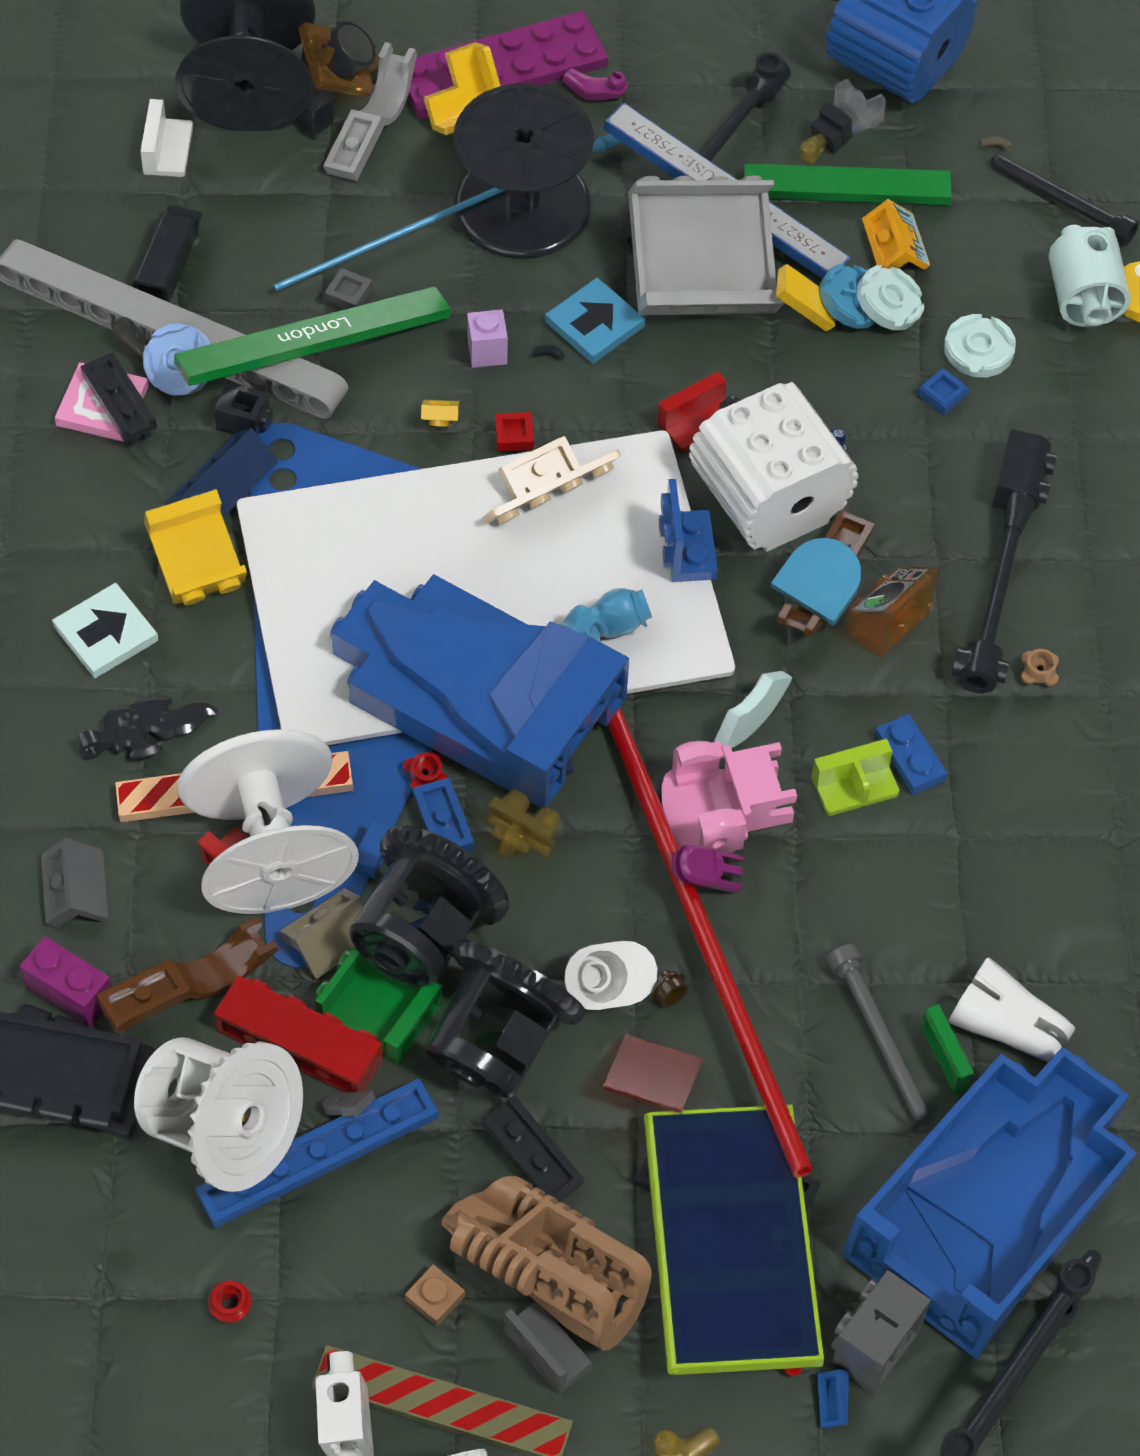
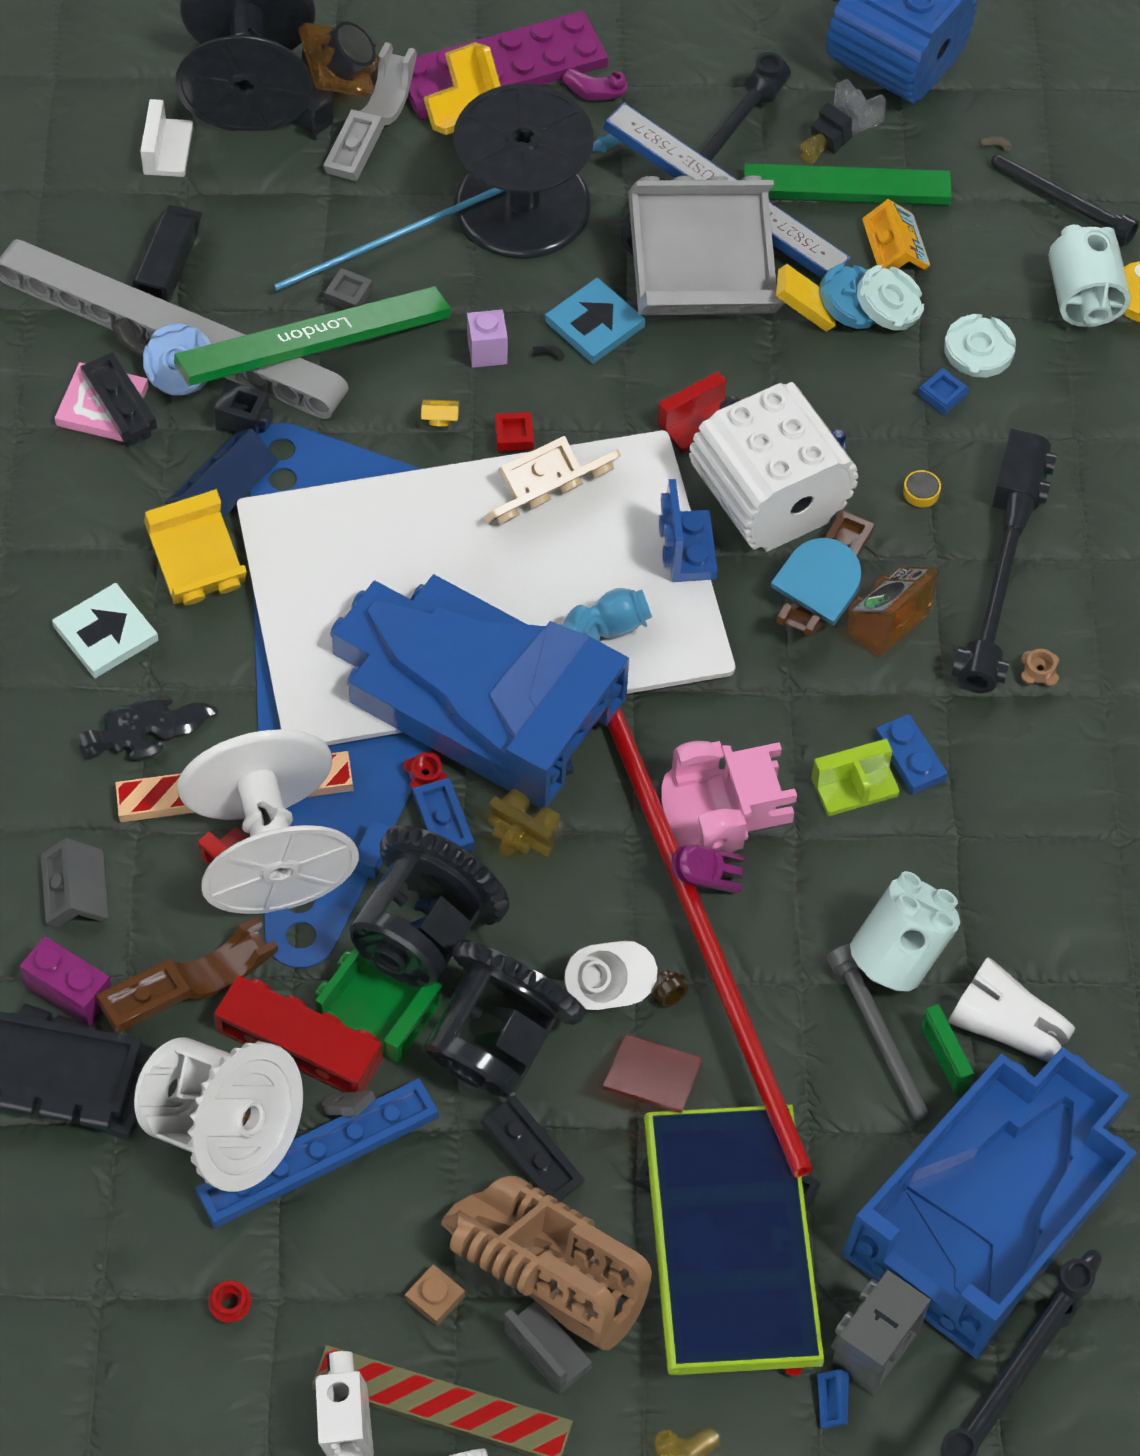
dark tan panel [280,888,365,979] -> none
light aqua tile [714,671,793,748] -> none
none -> light aqua cylinder [850,871,960,991]
none -> tile [903,470,941,508]

